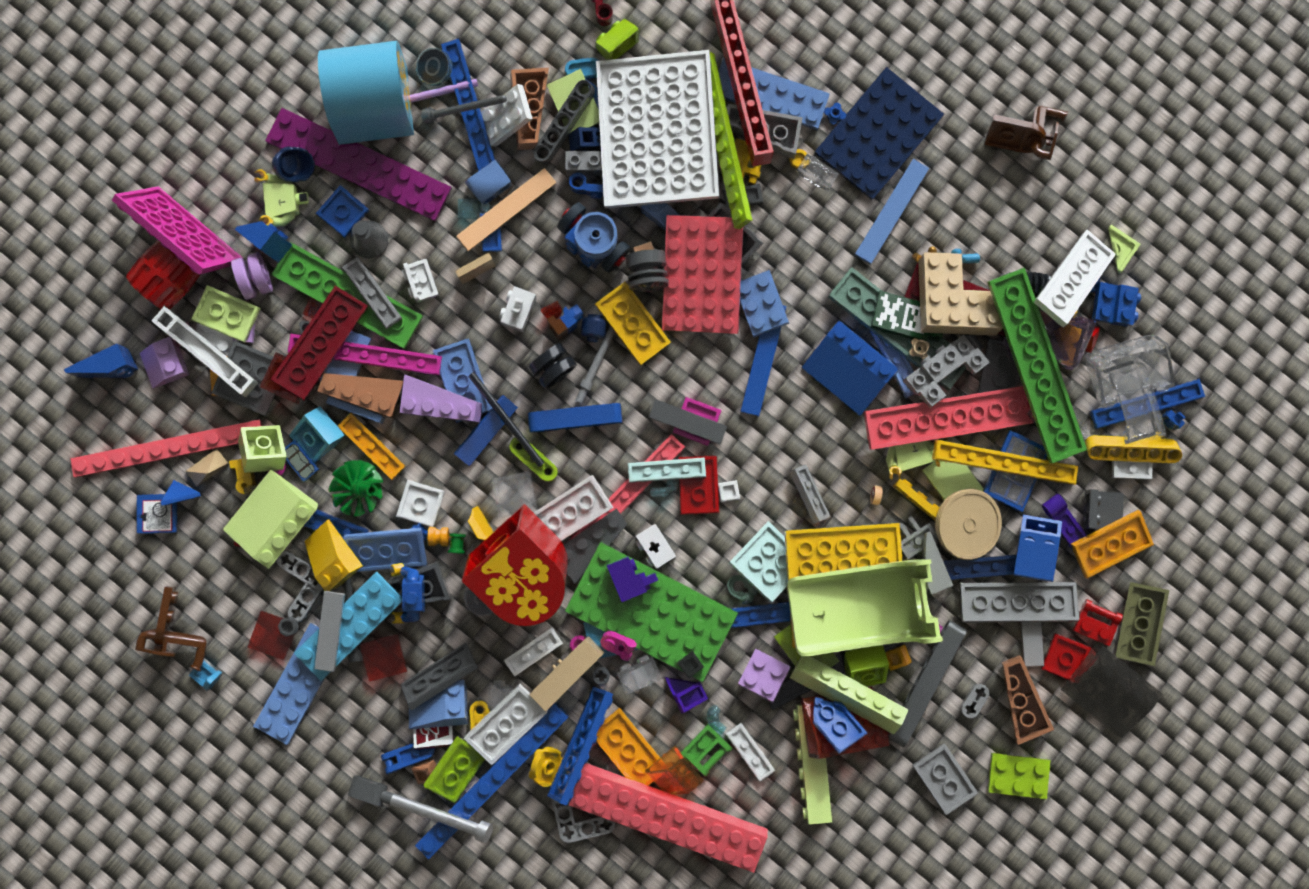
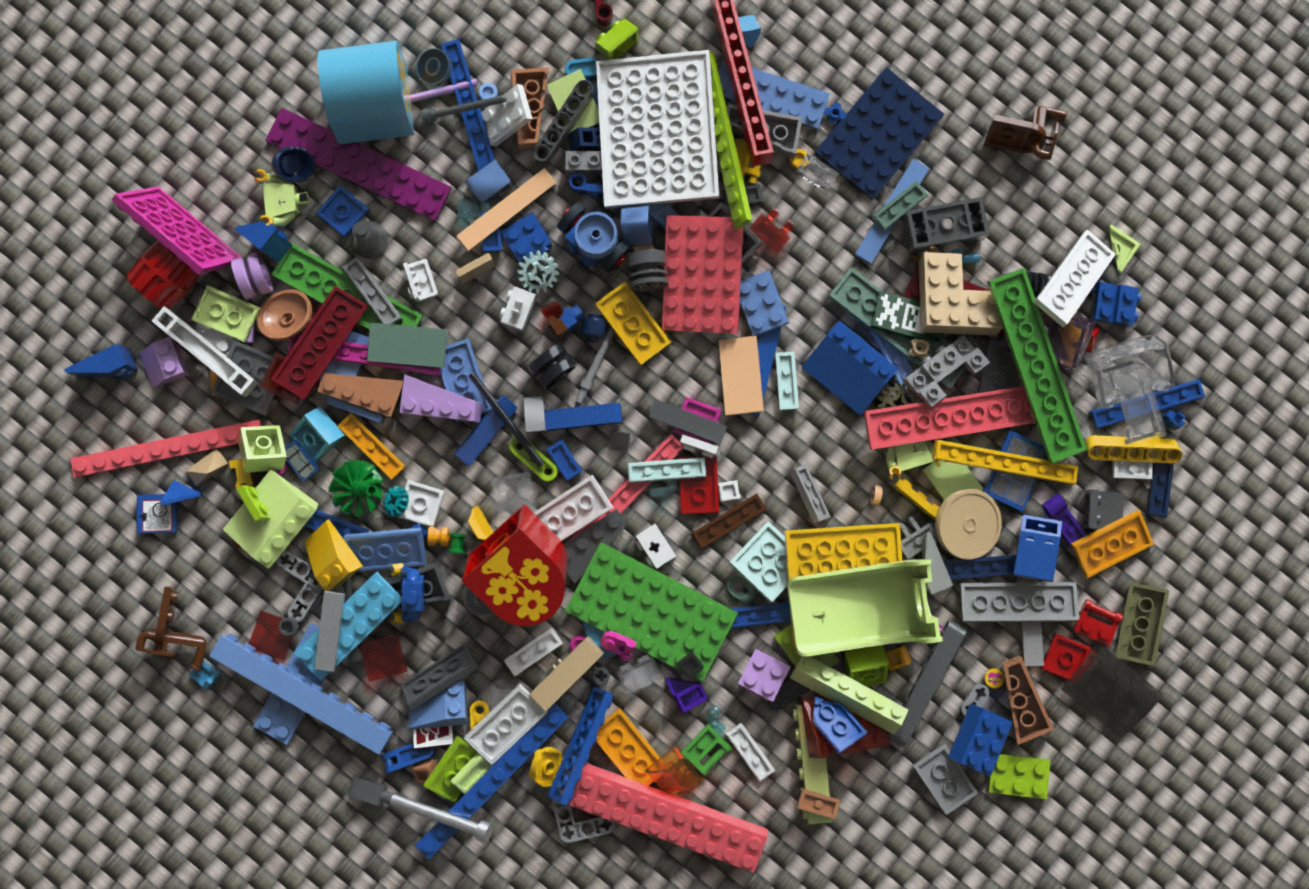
dark purple hinge [607,556,658,602] -> none
none -> medium blue brick [209,634,393,754]
none -> lime plate [236,485,270,523]
none -> nougat dish [257,289,312,340]
none -> sand green tile [367,323,448,368]
none -> teal gear [382,486,409,517]
none -> yellowish green tile [451,753,492,795]
none -> light blue tile [479,83,498,100]
none -> blue plate [501,213,552,263]
none -> light aqua gear [517,251,559,293]
none -> light grey brick [524,395,546,434]
none -> blue plate [546,440,583,482]
none -> clear smoke plate [608,430,630,453]
none -> medium blue piece [621,206,653,246]
none -> white plate [680,435,721,458]
none -> reddish brown tile [692,493,767,550]
none -> light nougat tile [719,336,764,416]
none -> dark azure tile [738,15,761,47]
none -> clear red plate [750,207,794,253]
none -> light aqua plate [775,351,799,410]
none -> nougat plate [797,788,841,819]
none -> sand green tile [872,181,928,231]
none -> olive gear [878,383,920,408]
none -> dark grey plate [902,197,990,254]
none -> blue brick [948,703,1013,777]
none -> yellow tile [984,668,1004,688]
none -> dark blue tile [1146,463,1174,518]

